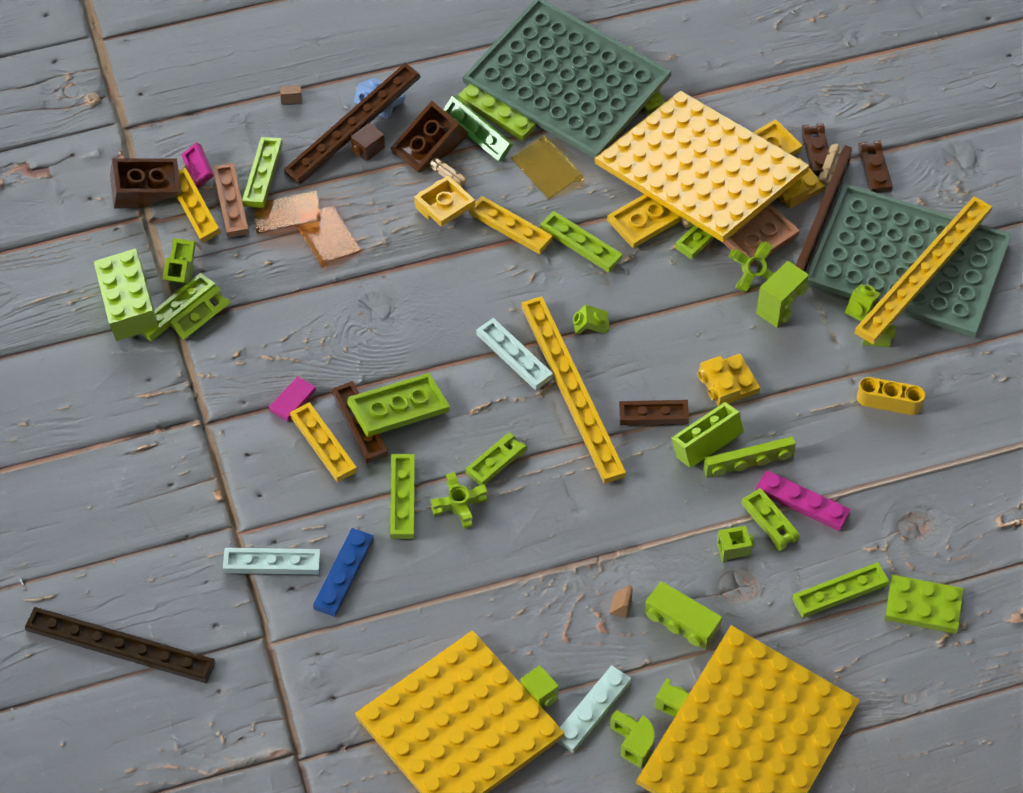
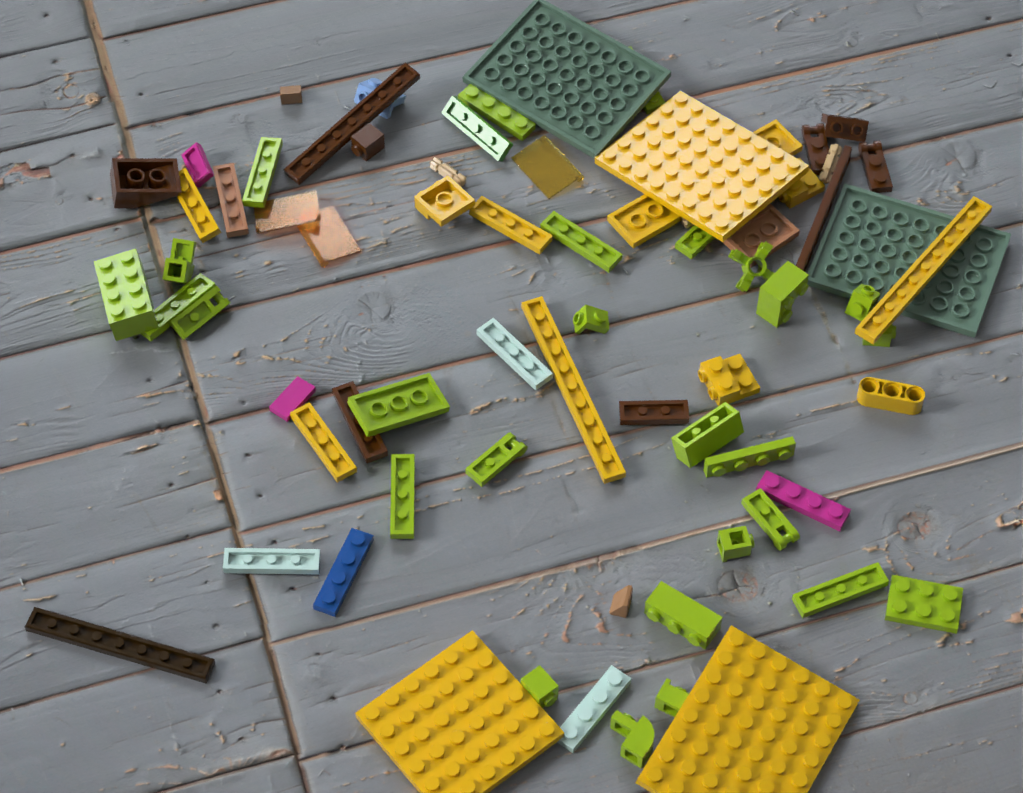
reddish brown slope [390,101,469,173] -> none
lime pin [431,472,487,529] -> none
none -> reddish brown bracket [821,113,869,142]

